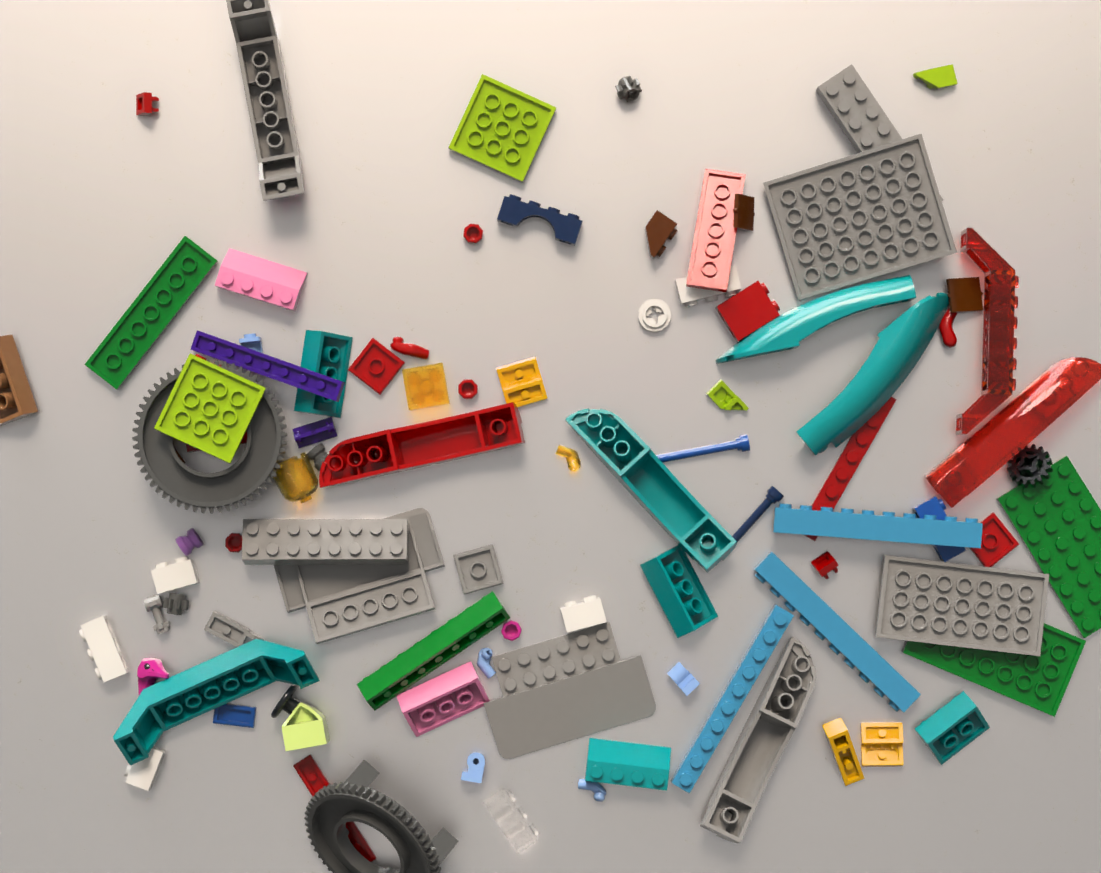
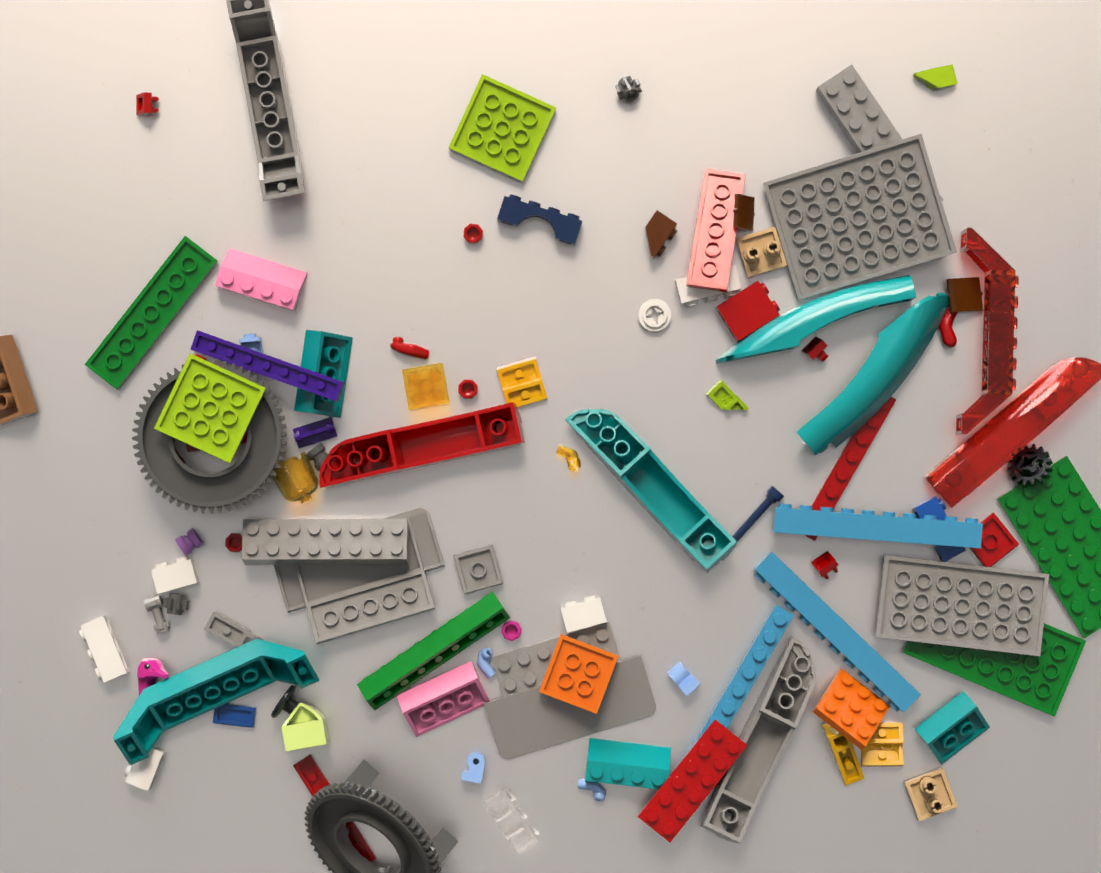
red tile [348,338,405,395] -> none
teal slope [640,545,718,638] -> none
blue piece [656,434,750,462] -> none
none -> orange plate [539,634,619,714]
none -> red plate [637,719,748,843]
none -> tan plate [736,227,787,278]
none -> red tile [802,337,828,362]
none -> orange plate [813,668,890,750]
none -> tan plate [904,768,958,821]

